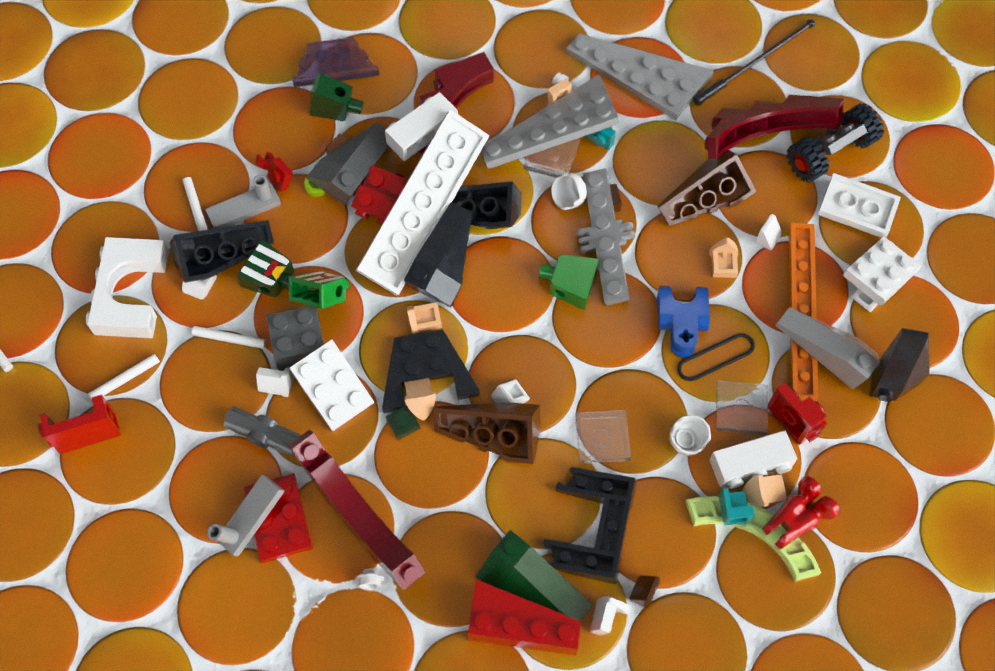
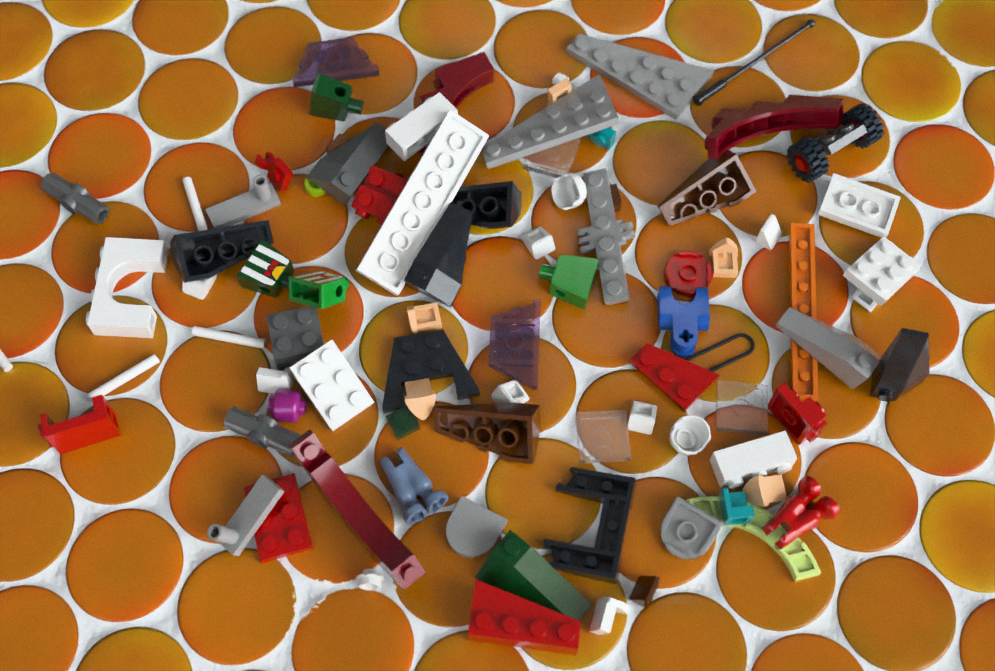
none -> dark grey piece [40,172,110,225]
none -> magenta head [268,389,307,423]
none -> sand blue piece [380,447,449,525]
none -> light grey tile [446,496,508,558]
none -> wing [489,299,541,390]
none -> white slope [521,227,555,259]
none -> white slope [627,400,658,435]
none -> red wing [630,343,719,412]
none -> light grey tile [661,496,724,559]
none -> red tile [664,251,713,297]

